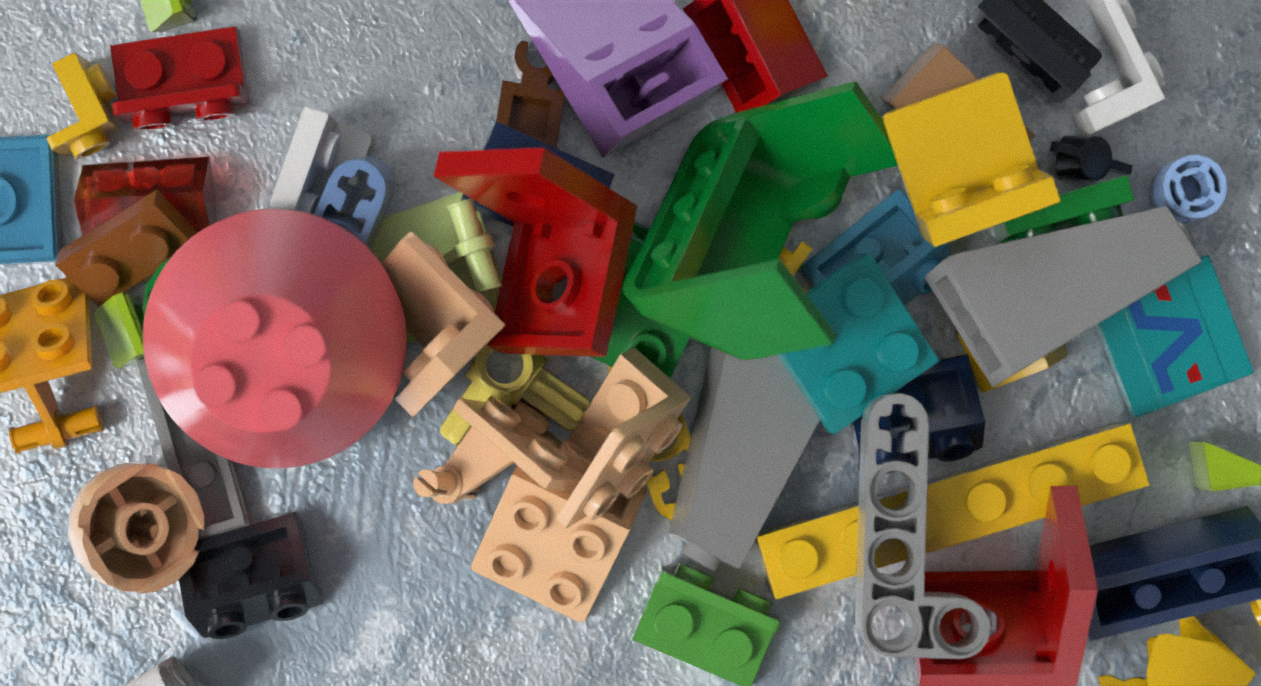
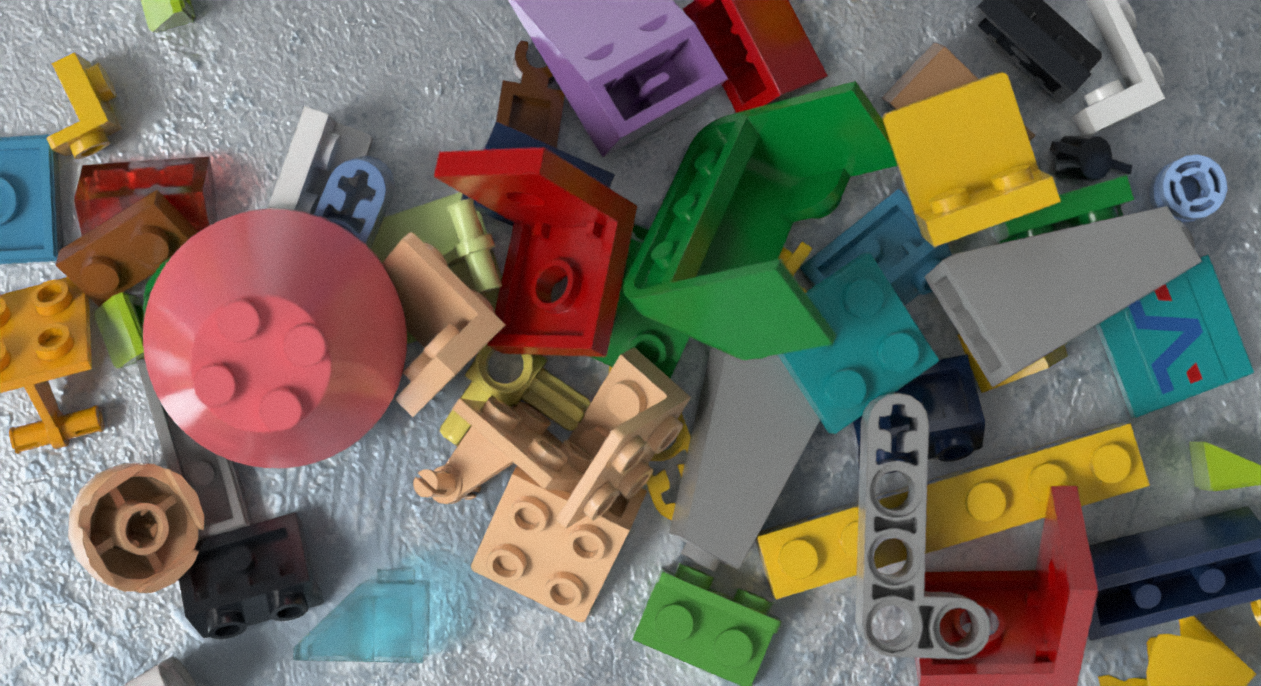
red bracket [110,26,250,131] -> none
none -> clear light blue slope [293,568,430,663]

